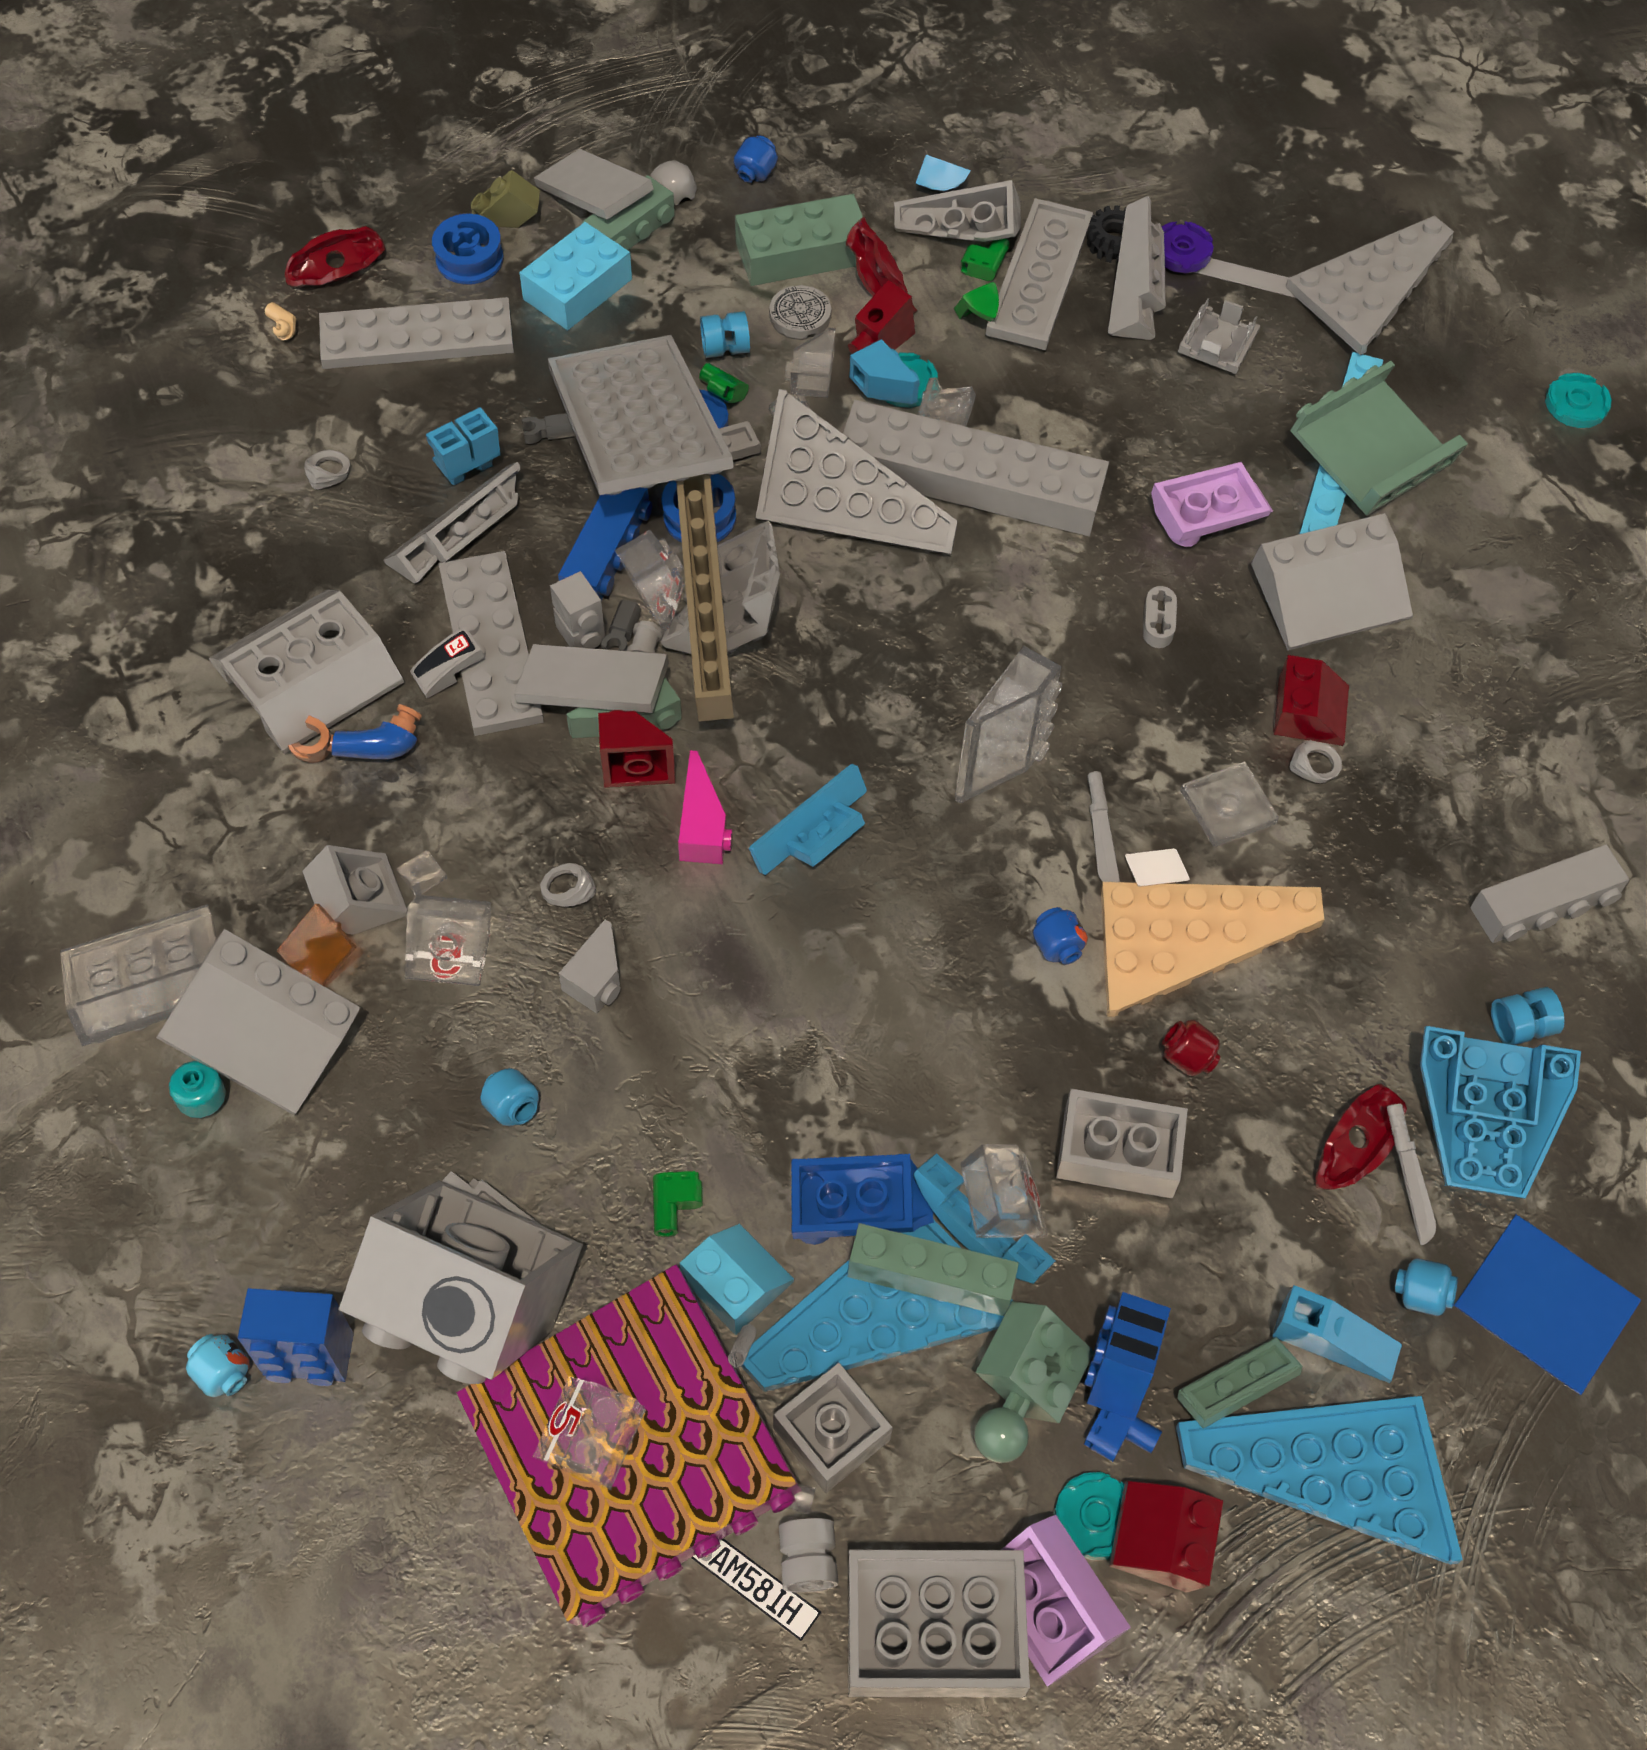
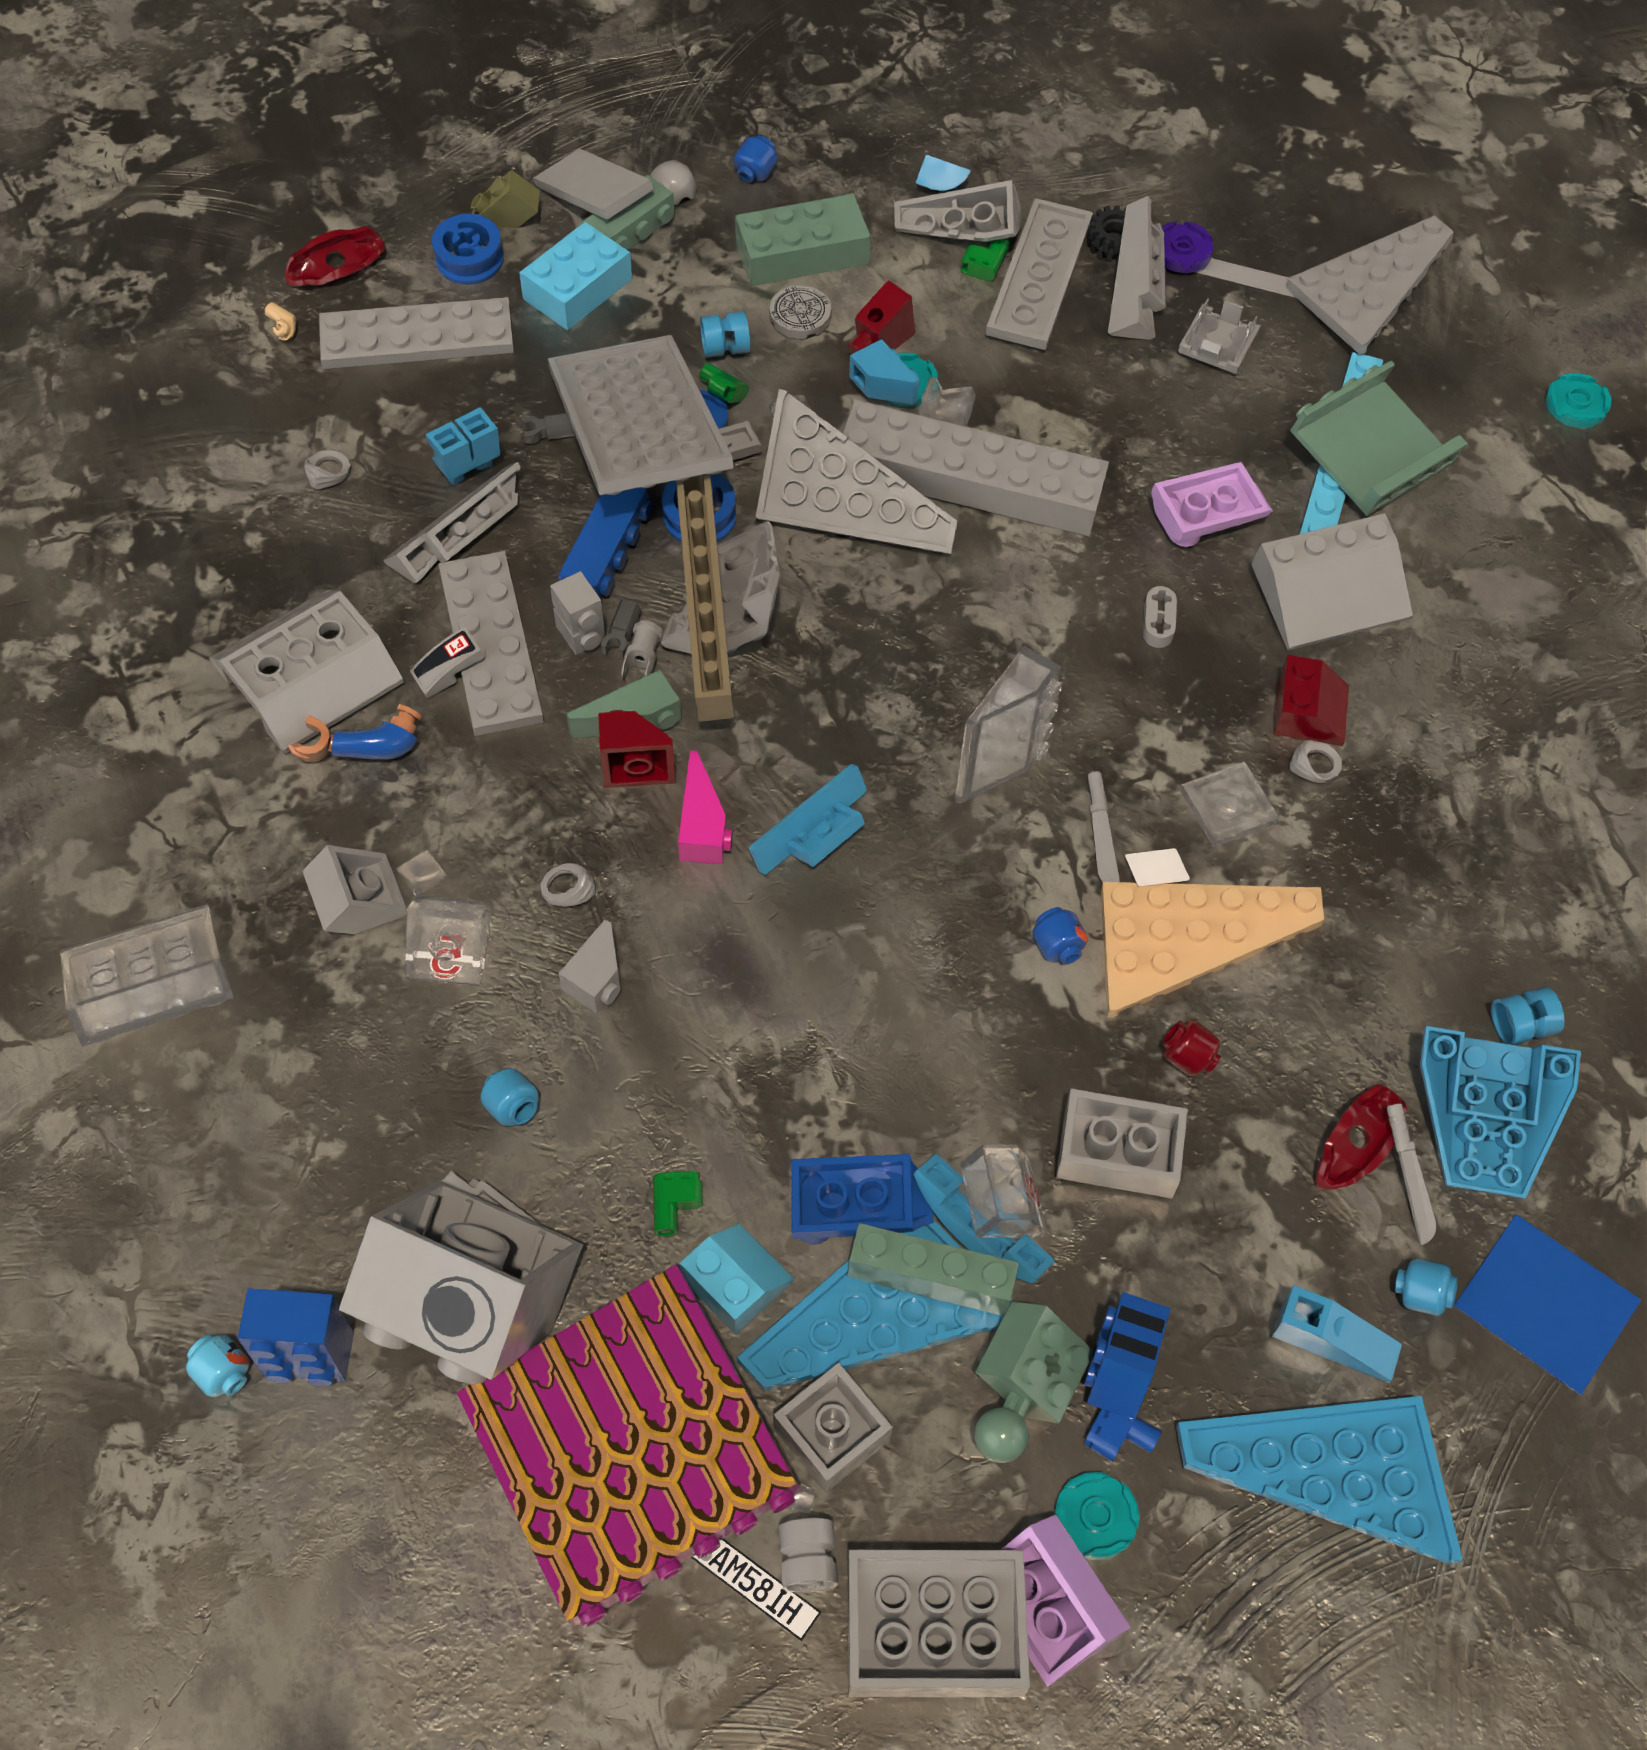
light grey slope [156,929,361,1115] -> none
teal head [169,1061,226,1118] -> none
clear orange piece [277,904,357,986] -> none
light grey tile [514,644,669,713] -> none
clear slope [532,1377,646,1490] -> none
clear slope [614,530,685,632] -> none
light grey piece [728,1323,756,1369] -> none
clear slope [785,328,836,398] -> none
dark red piece [846,217,918,313] -> none
green tile [954,282,999,322] -> none
dark red slope [1109,1481,1223,1592] -> none
sand green tile [1177,1337,1303,1429] -> none
light grey brick [1470,844,1630,944] -> none

